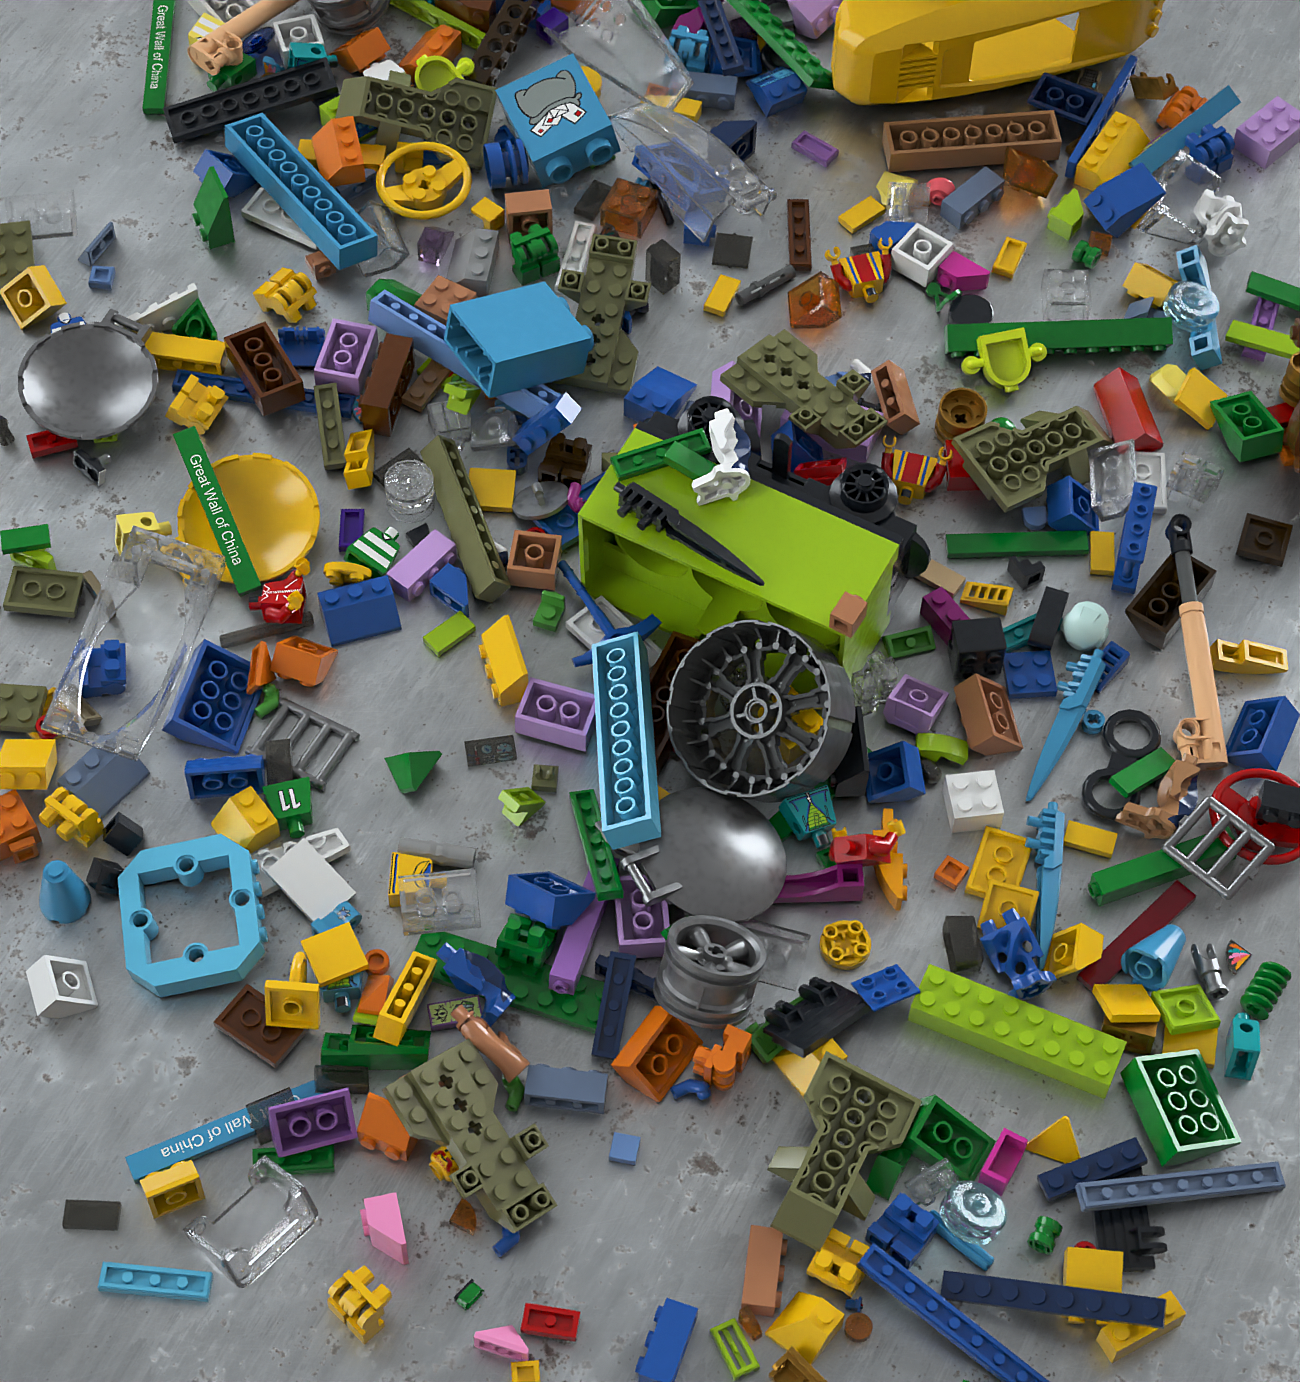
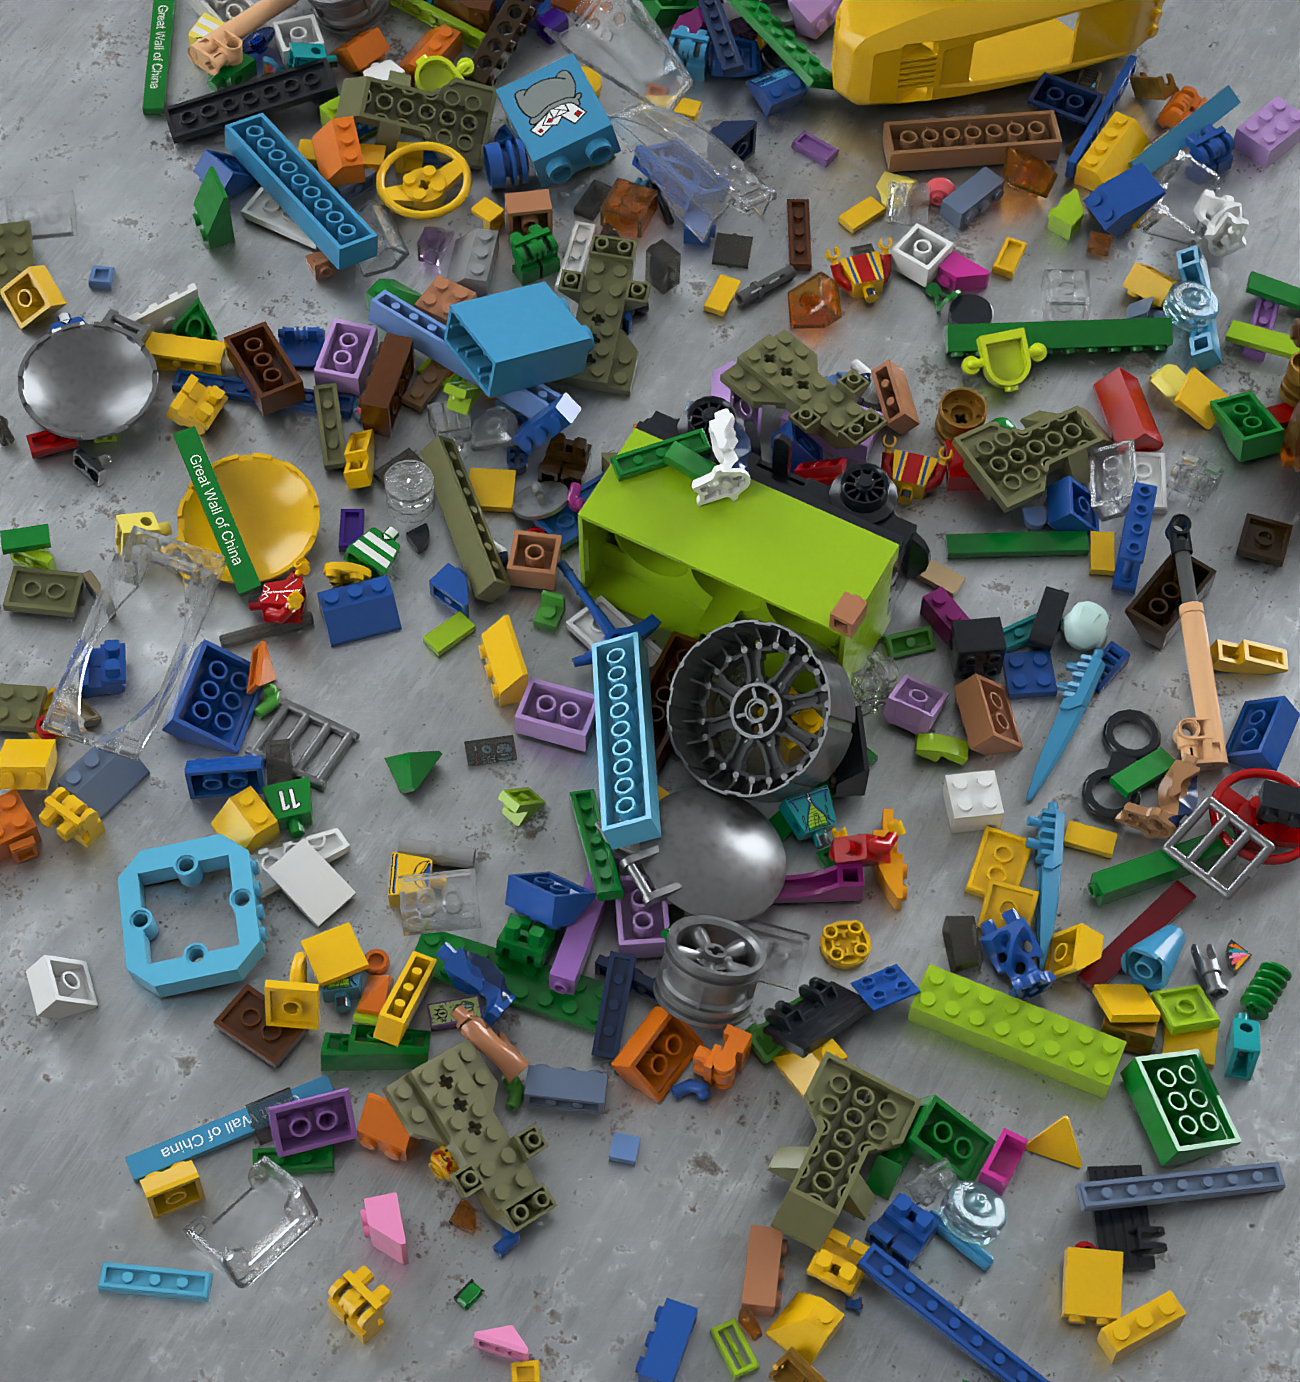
dark azure cone [39,860,91,924] -> none
clear smoke tile [62,1199,122,1231] -> none
sand blue slope [78,221,116,267] -> none
black panel [86,857,124,895] -> none
black panel [103,811,143,856] -> none
yellow hips [252,267,317,323] -> none
orange slope [270,635,338,687] -> none
dark azure leg [311,901,362,936] -> none
clear smoke tile [314,1065,369,1095] -> none
lavender brick [386,529,457,602] -> none
red plate [521,1303,580,1342] -> none
olive tile [531,764,559,792] -> none
black piece [613,482,765,586] -> none
blue slope [624,366,697,422] -> none
sand blue brick [671,70,738,110] -> none
clear orange tile [844,1313,873,1343] -> none
blue slope [866,741,926,803] -> none
blue slope [868,221,916,254] -> none
clear smoke cylinder [920,756,942,784] -> none
orange tile [934,855,969,890] -> none
dark blue plate [940,1270,1167,1329] -> none
yellow slope [960,581,1014,616] -> none
black panel [1007,555,1046,590] -> none
green wheel [1027,1216,1063,1254] -> none
dark blue plate [1037,1137,1148,1203] -> none
green wheel [1072,240,1102,269] -> none
dark azure bush [1081,710,1105,735] -> none

